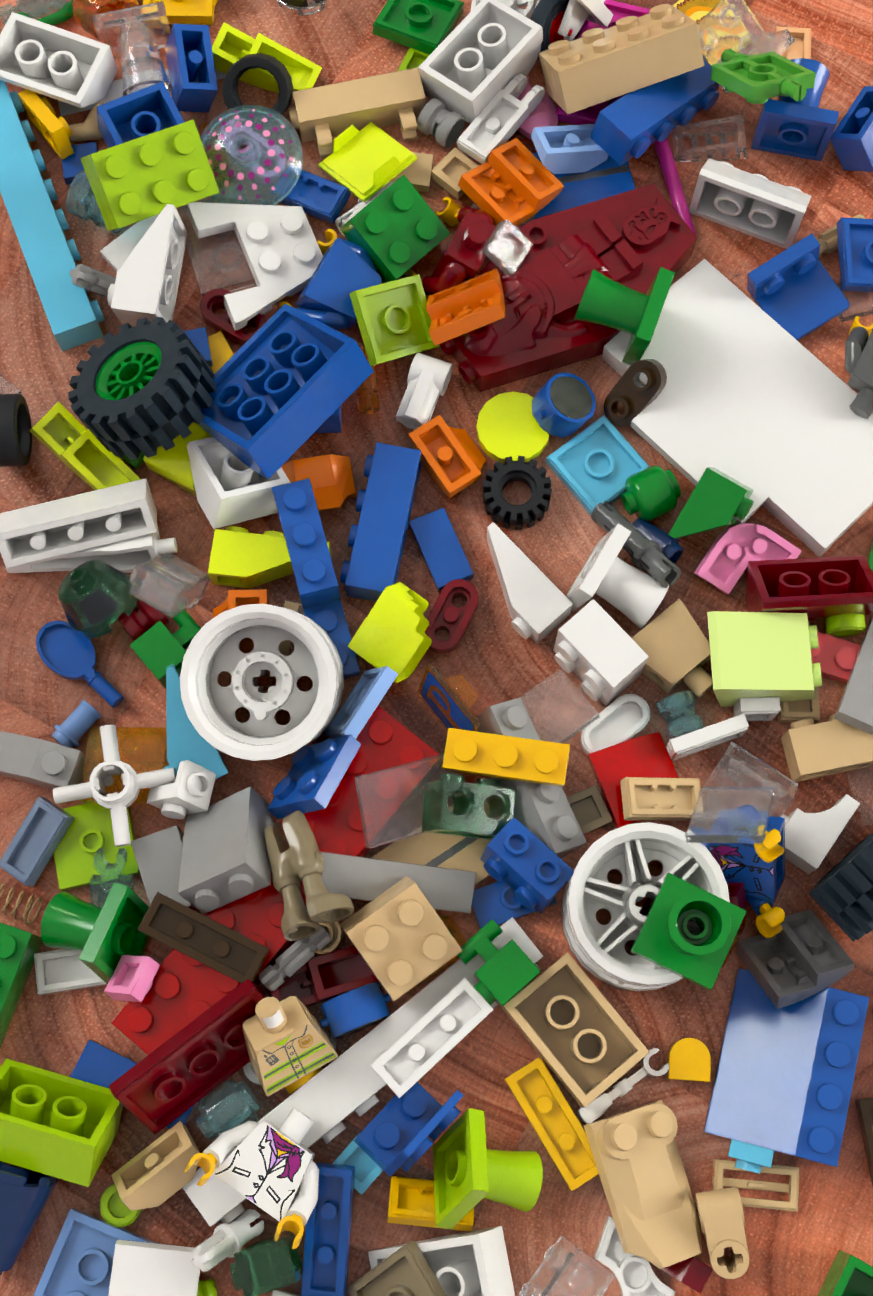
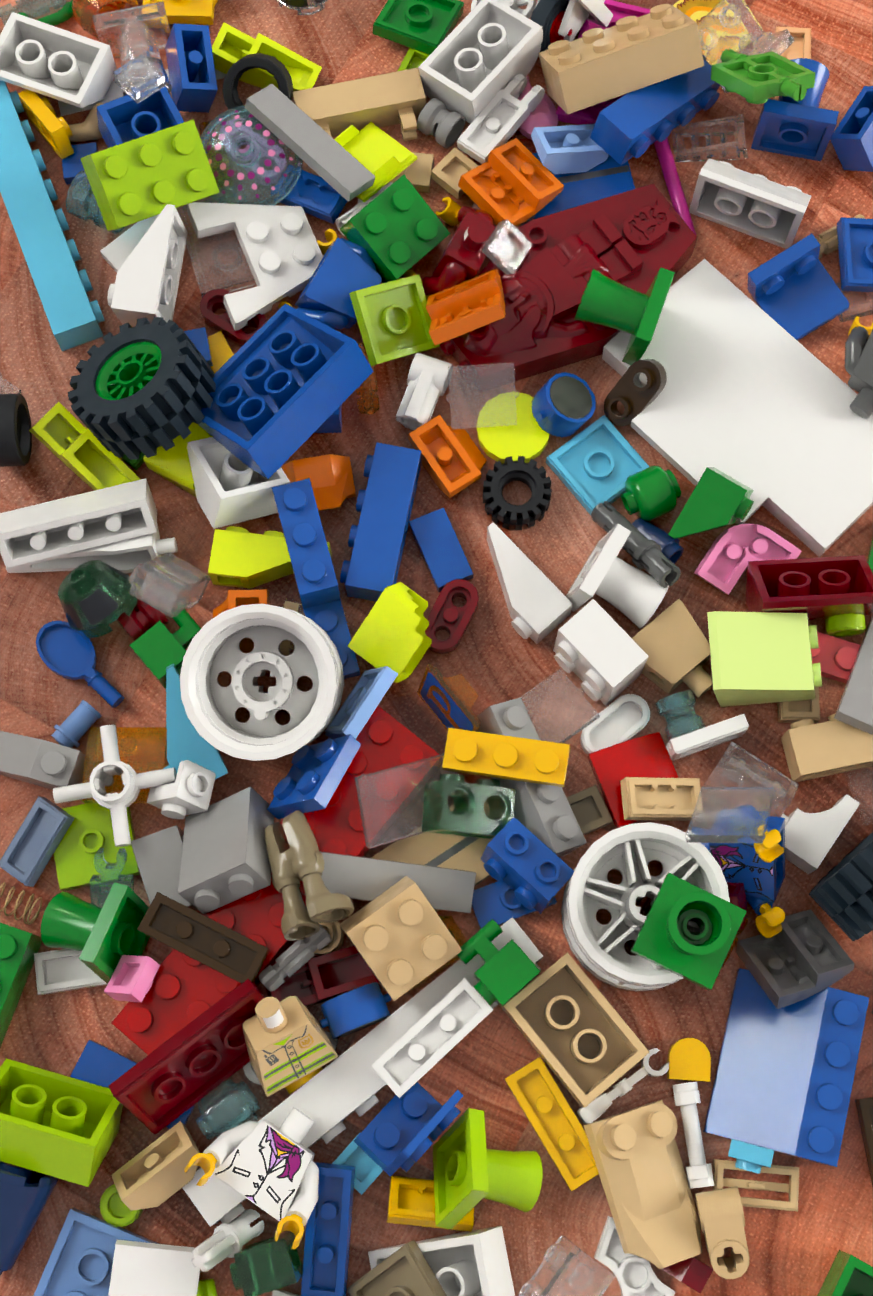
light grey axle [70,264,116,298] -> none
white tile [733,697,781,721] -> none
none -> clear plate [113,54,166,104]
none -> light grey tile [245,84,375,202]
none -> clear piece [446,362,519,429]
none -> white bar [672,1082,714,1189]

